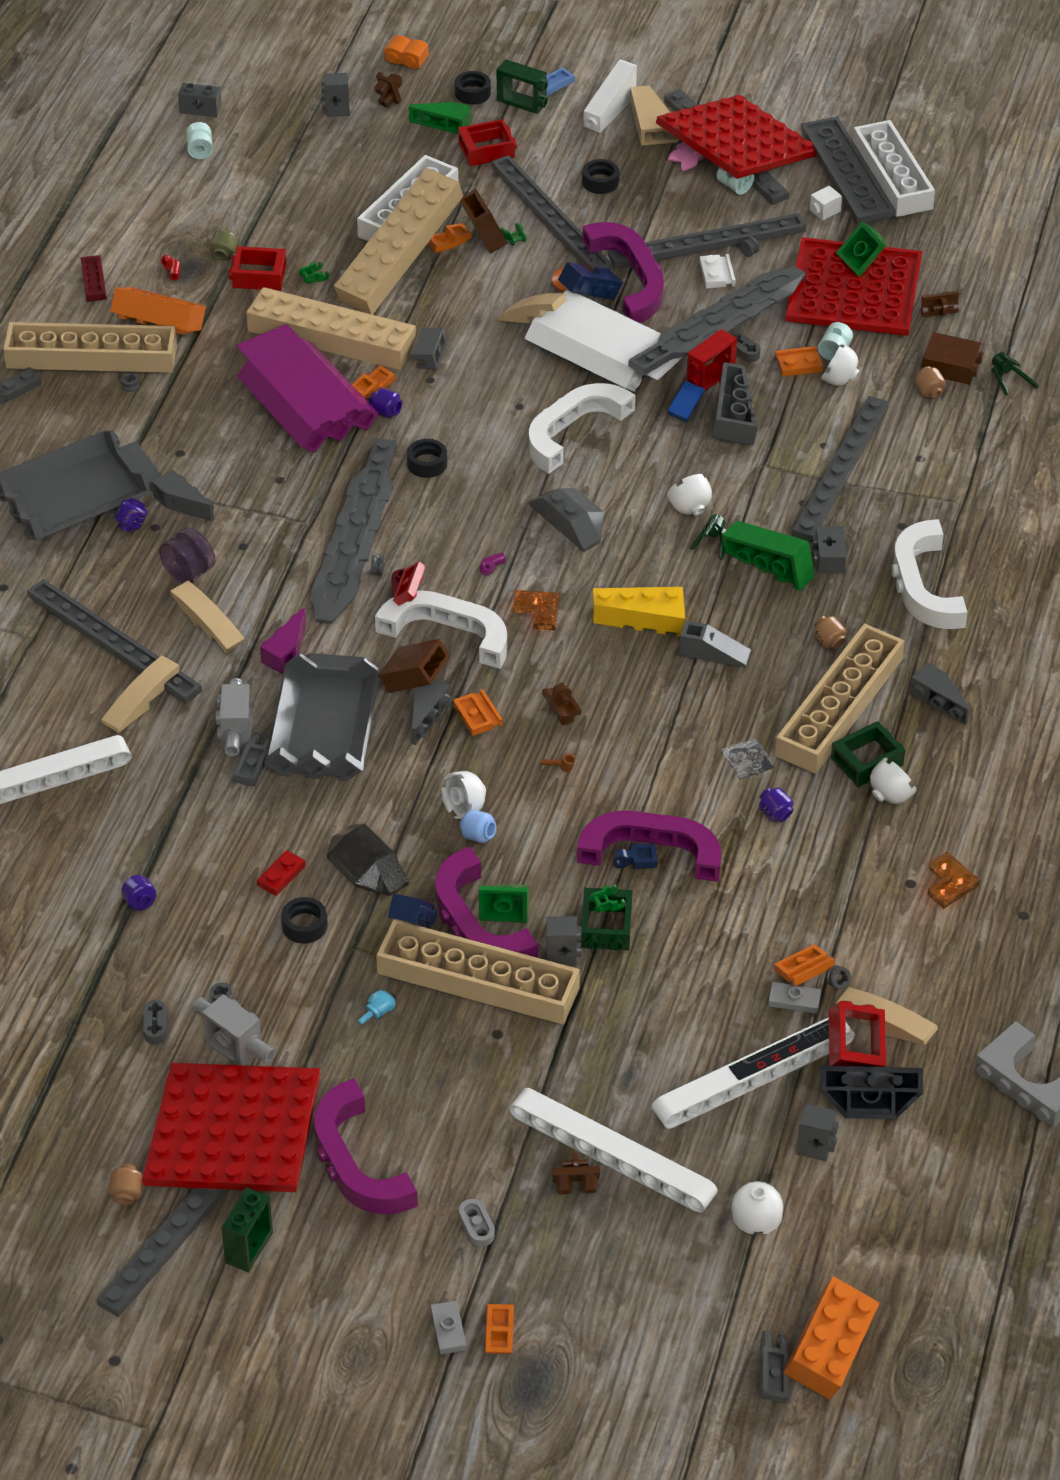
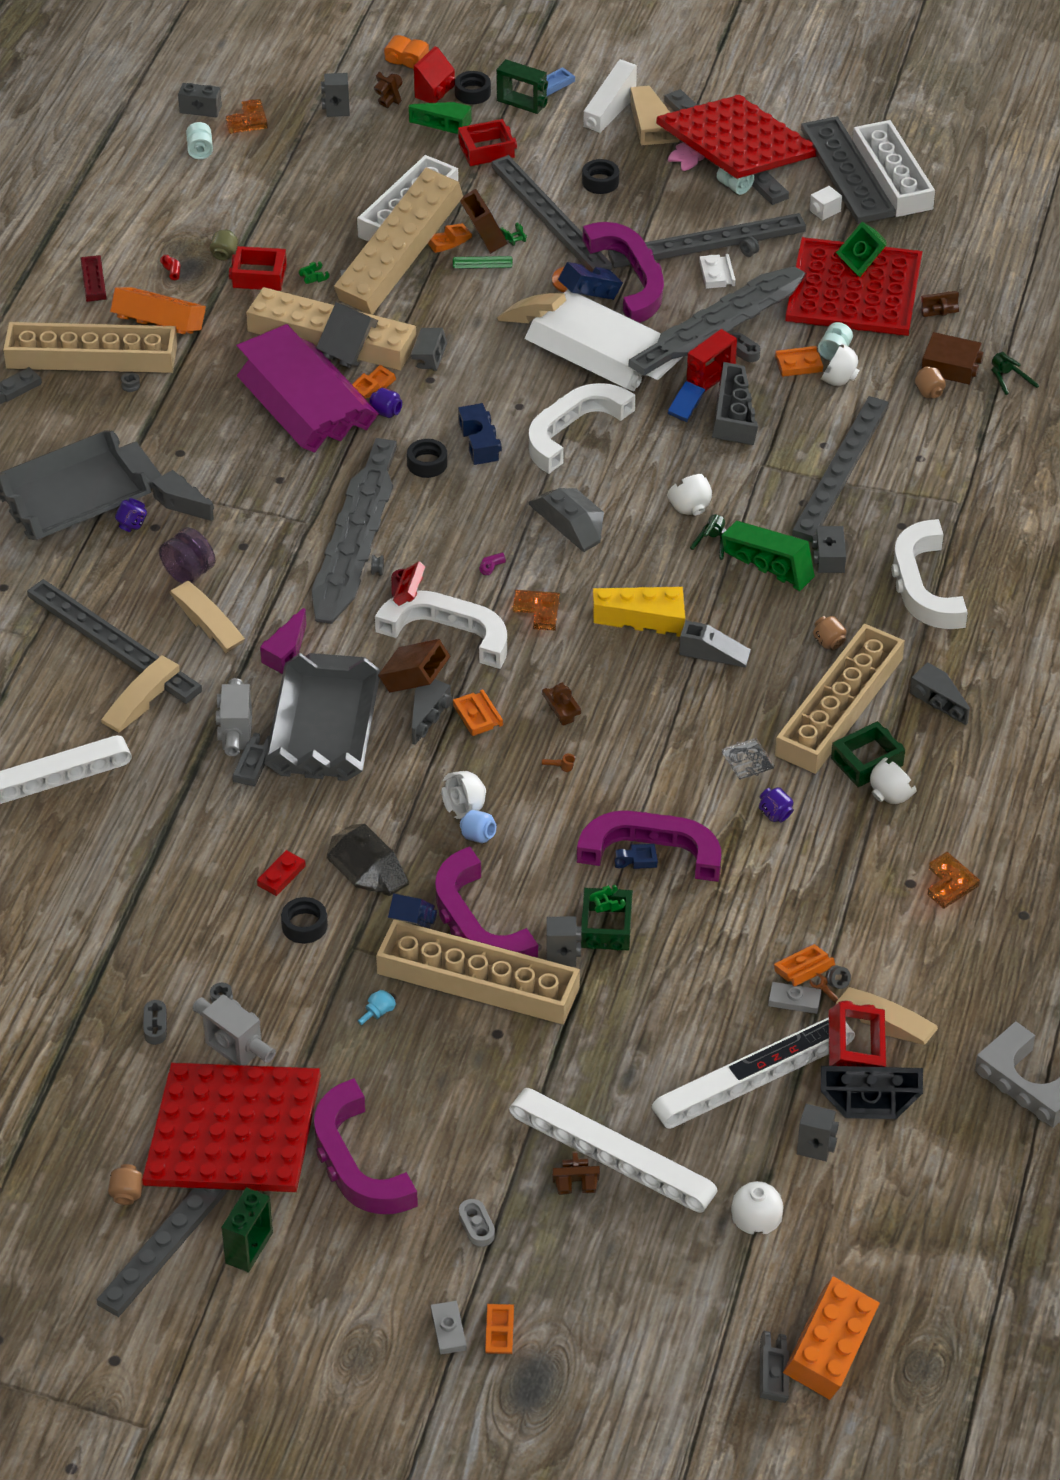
dark purple head [121,875,157,911] -> none
green slope [479,884,529,923] -> none
none -> clear orange plate [226,99,268,134]
none -> dark grey panel [316,302,379,368]
none -> red slope [414,46,455,103]
none -> green axle [453,256,513,269]
none -> dark blue arch [458,403,502,465]
none -> dark orange hand [809,973,839,1004]

